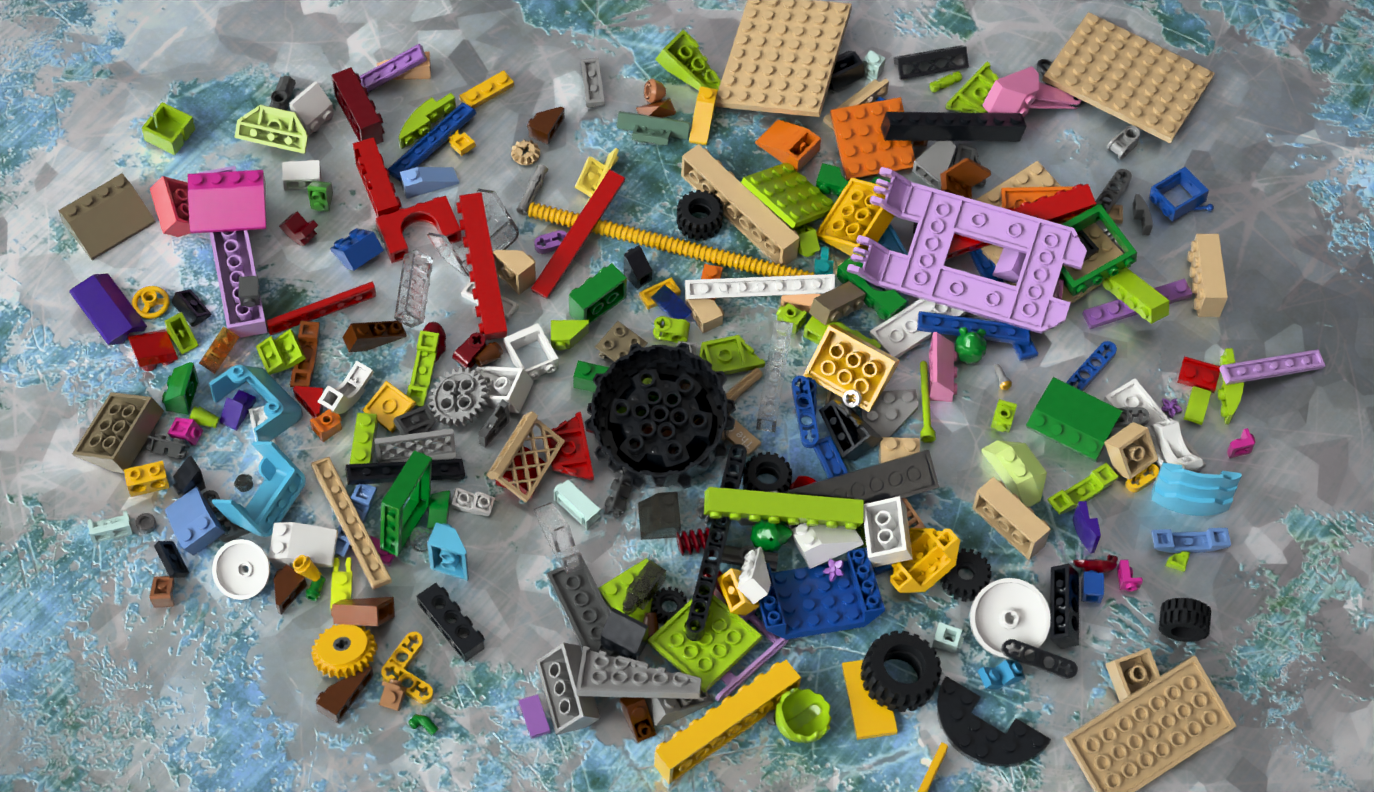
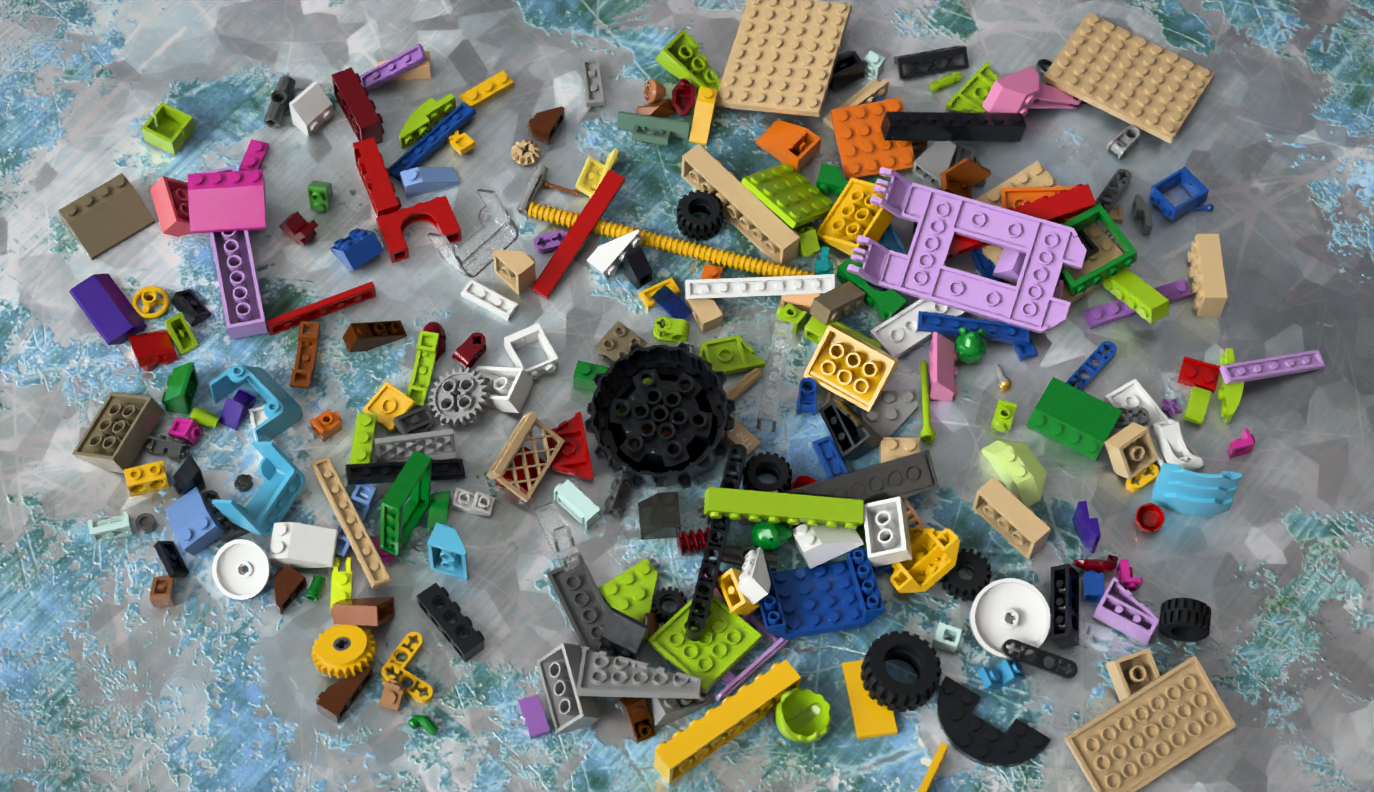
clear orange brick [199,326,239,374] -> none
yellowish green wedge [235,105,308,154] -> none
dark grey brick [239,276,260,307] -> none
lime slope [255,329,306,375] -> none
white brick [282,160,321,191] -> none
red slope [293,386,324,419] -> none
yellow cone [293,555,321,582] -> none
white arch [318,361,374,414] -> none
clear brick [394,249,433,328] -> none
red brick [456,192,507,341] -> none
reddish brown cone [474,342,503,367] -> none
dark grey wing [478,399,510,448] -> none
lime slope [551,320,589,351] -> none
green brick [569,263,627,325] -> none
clear smoke hinge [623,560,666,616] -> none
blue beam [791,376,819,448] -> none
medium lavender plant [822,559,844,582] -> none
white bush [843,389,862,407] -> none
lime slope [1047,463,1119,515] -> none
medium blue slope [1151,528,1231,553] -> none
lime tile [1165,551,1190,572] -> none
none -> dark pink plate [239,139,270,171]
none -> dark orange hinge [543,181,580,197]
none -> white slope [587,230,643,279]
none -> dark red arm [671,78,696,117]
none -> lavender wedge [1093,576,1159,646]
none -> red hair [1135,503,1165,533]

